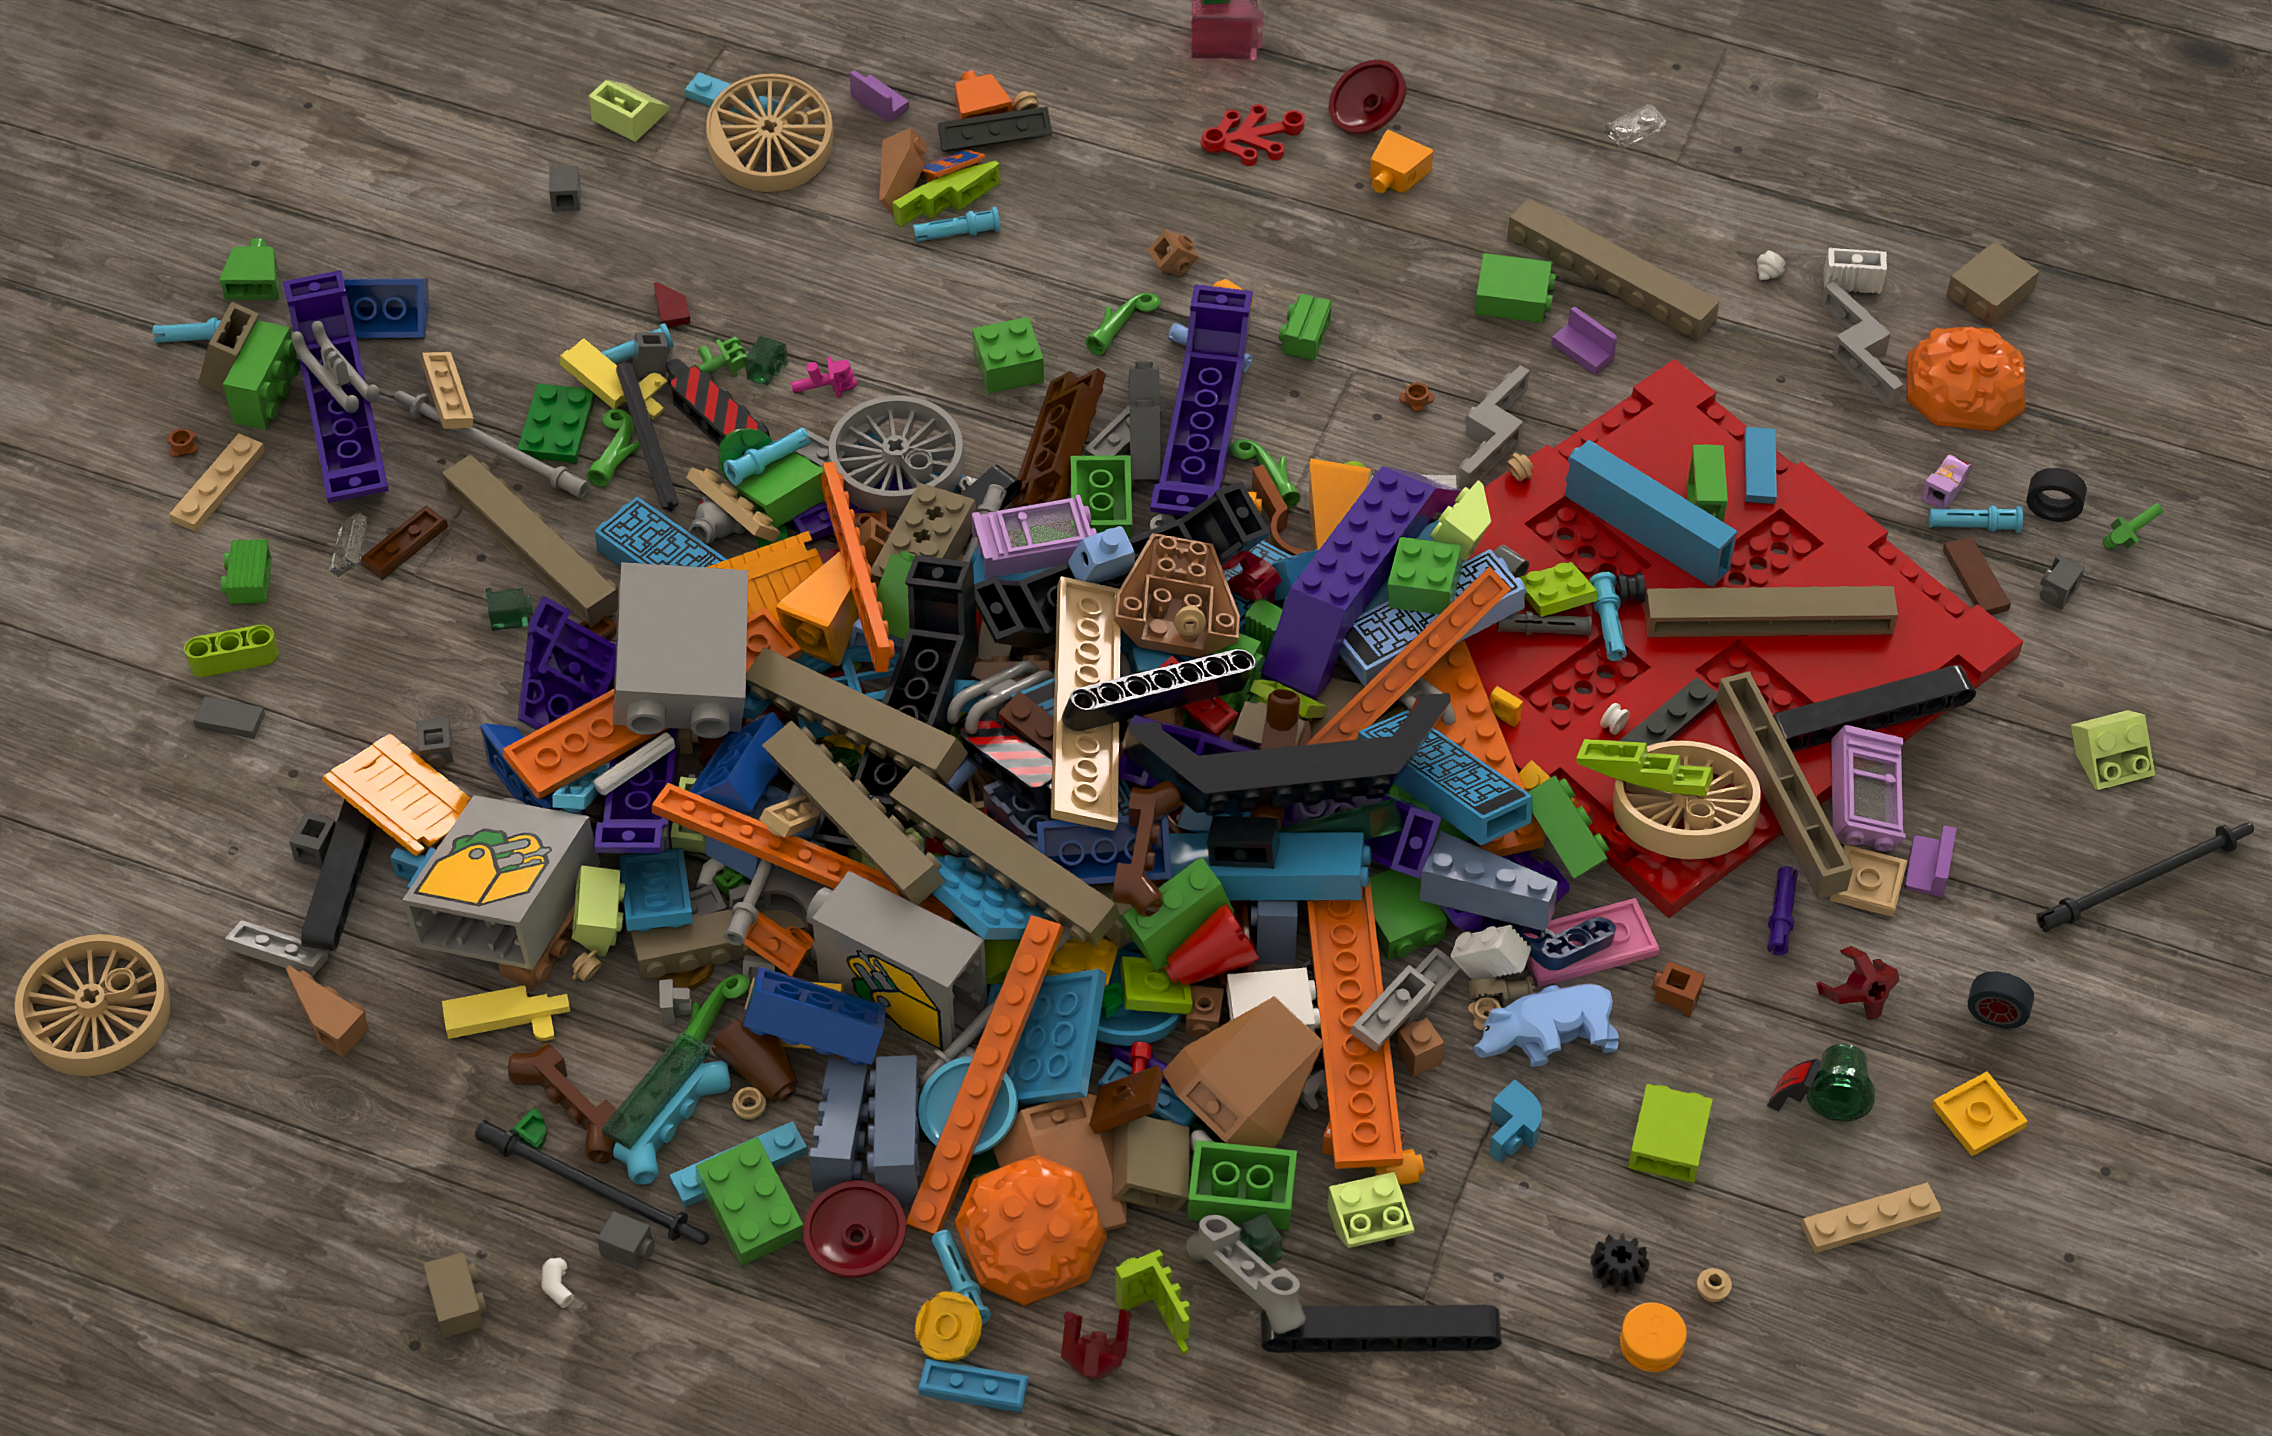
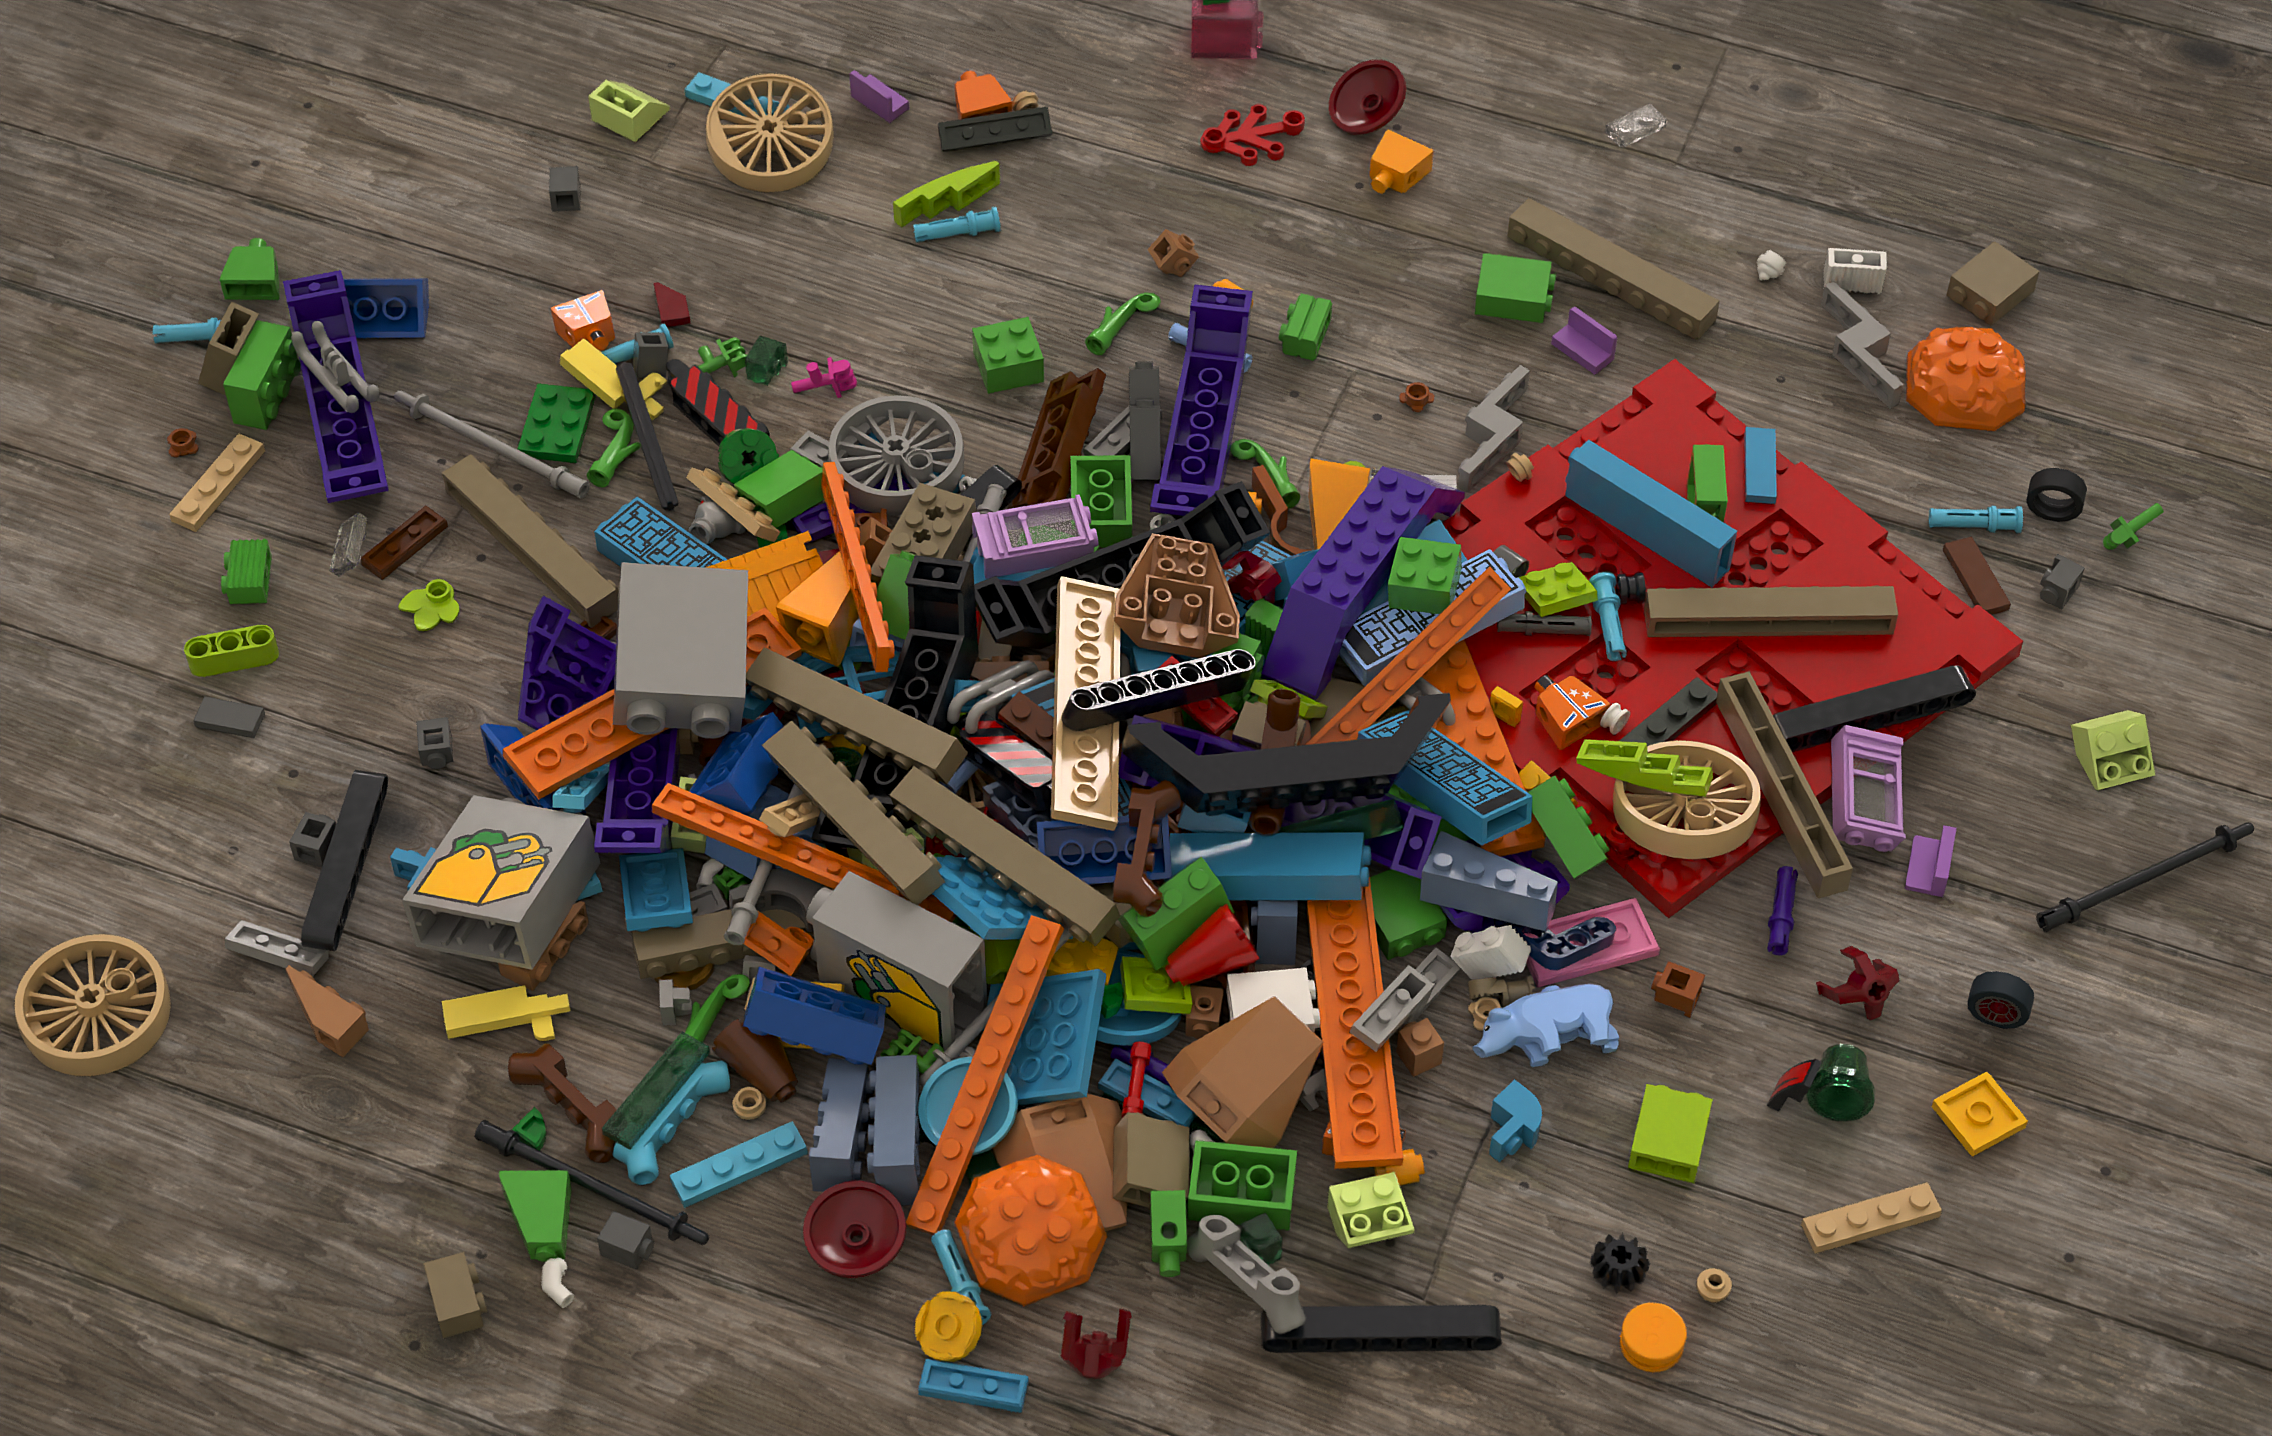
door [322,734,471,856] -> none
tan plate [421,352,473,430] -> none
clear green brick [486,588,533,631] -> none
yellowish green slope [572,865,625,957] -> none
tan plate [572,949,602,982] -> none
white axle [594,733,675,795] -> none
bright green brick [696,1137,803,1267] -> none
medium azure pin [724,428,810,485] -> none
medium nougat slope [879,128,927,216] -> none
orange piece [921,149,985,183] -> none
light blue torso [1068,526,1135,584] -> none
reddish brown plate [1089,1065,1164,1134] -> none
lime plate [1115,1249,1190,1355] -> none
tan plate [1174,606,1206,636] -> none
black brick [1207,816,1280,869] -> none
yellowish green slope [1430,480,1491,563] -> none
tan plate [1830,844,1907,917] -> none
lavender leg [1921,455,1972,509] -> none
none -> lime plate [398,579,459,631]
none -> bright green slope [499,1170,572,1262]
none -> orange torso [551,290,615,351]
none -> bright green arm [880,1029,944,1074]
none -> bright green torso [1150,1190,1187,1277]
none -> orange torso [1534,675,1610,750]

